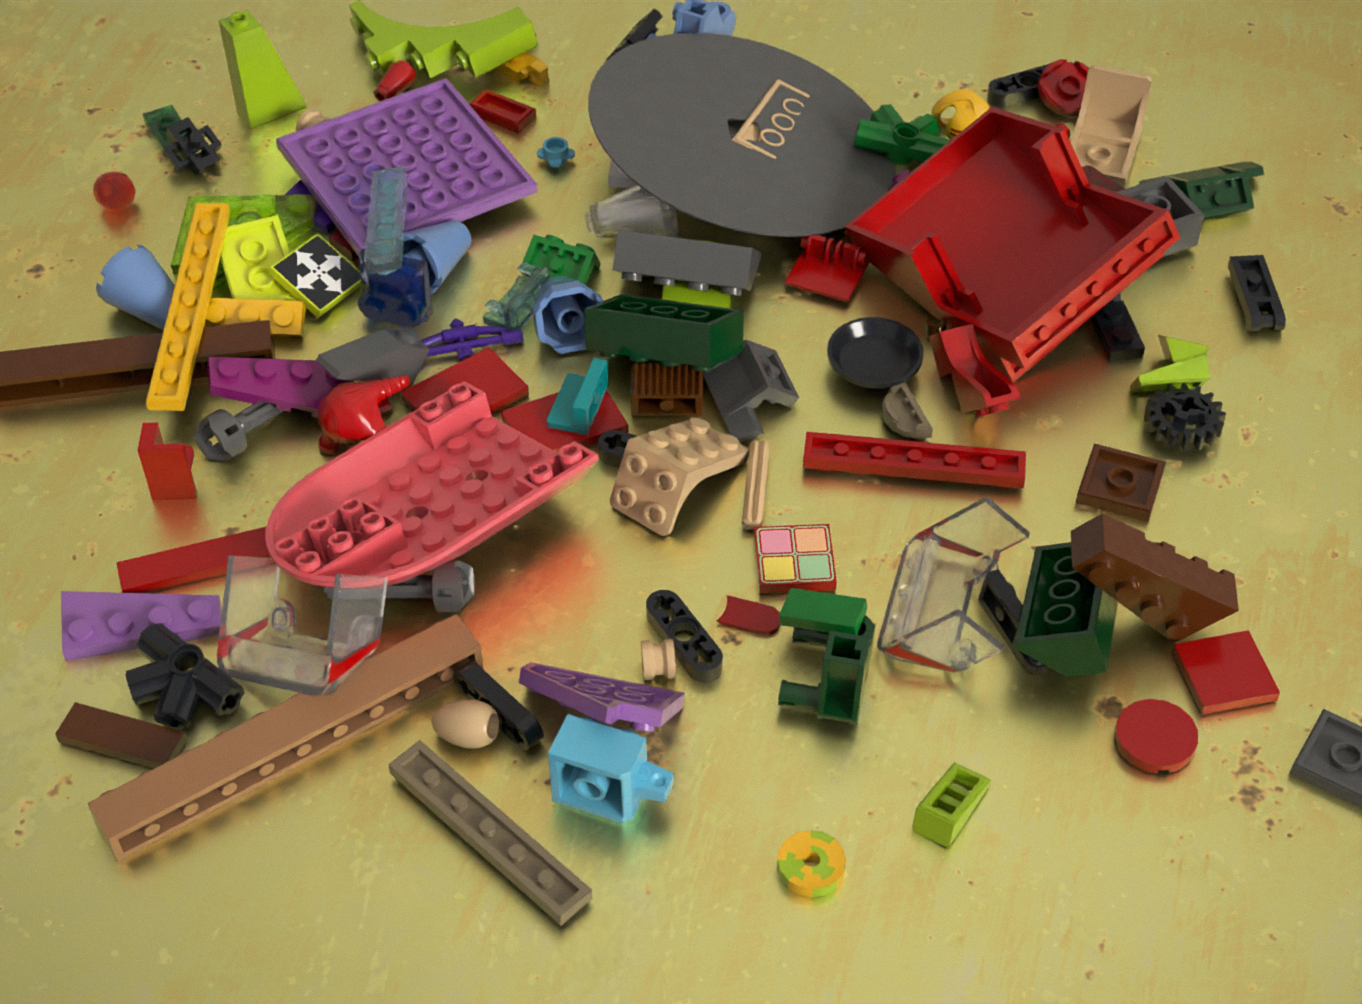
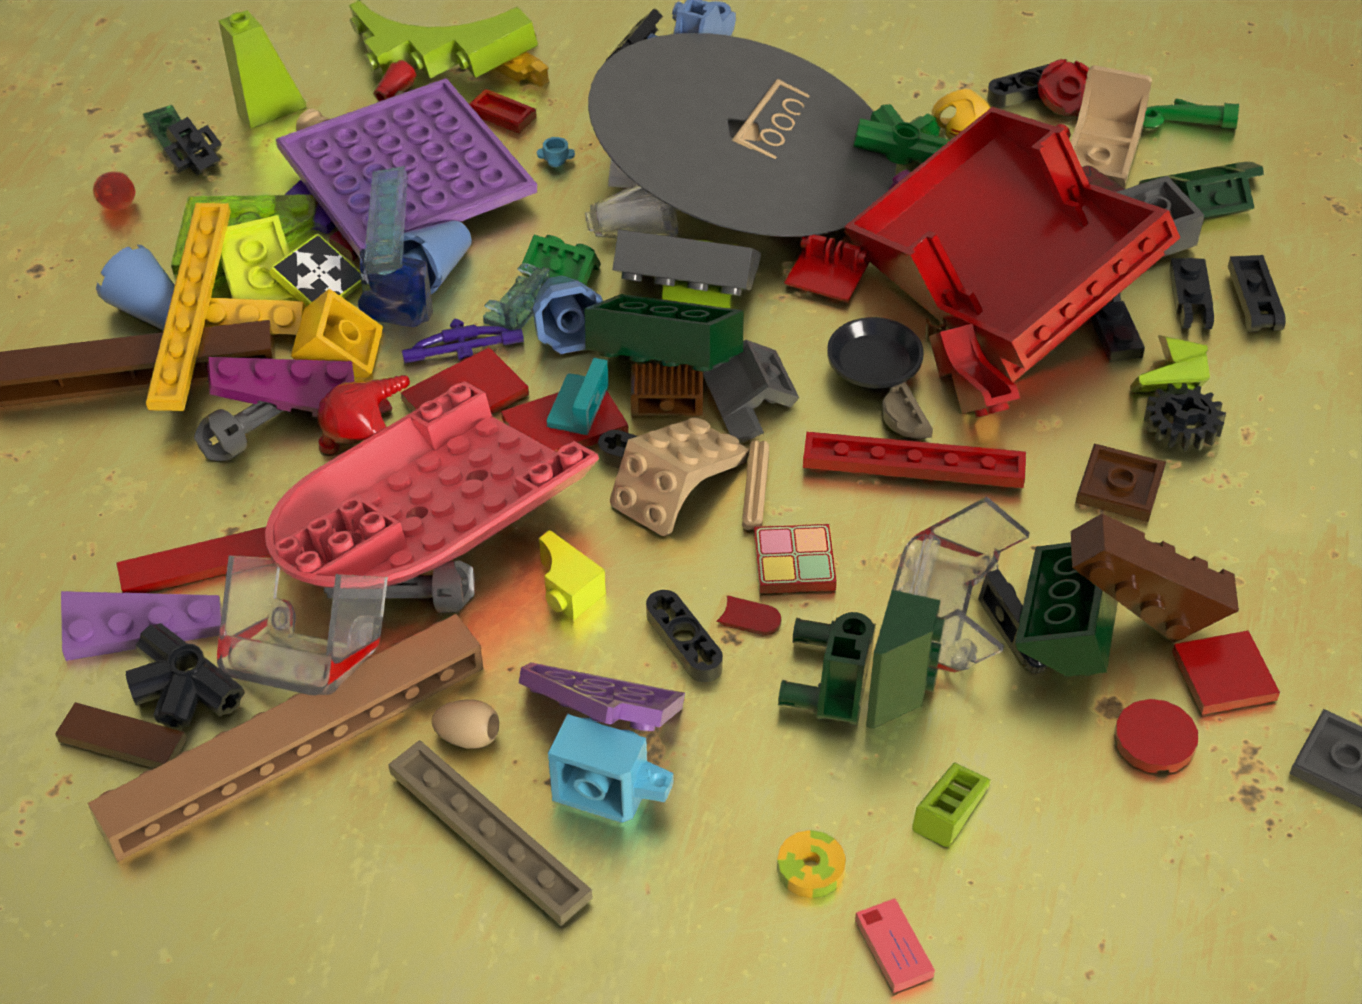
red panel [137,422,197,500] -> none
dark grey slope [316,327,430,385] -> none
black beam [453,661,544,751] -> none
tan wheel [641,638,676,680] -> none
green tile [779,588,868,635] -> none
none -> yellow slope [290,289,383,378]
none -> neon yellow arch [539,530,606,621]
none -> coral tile [855,898,935,993]
none -> dark green slope [866,590,946,728]
none -> green plant [1143,98,1239,129]
none -> black hinge [1169,258,1214,329]

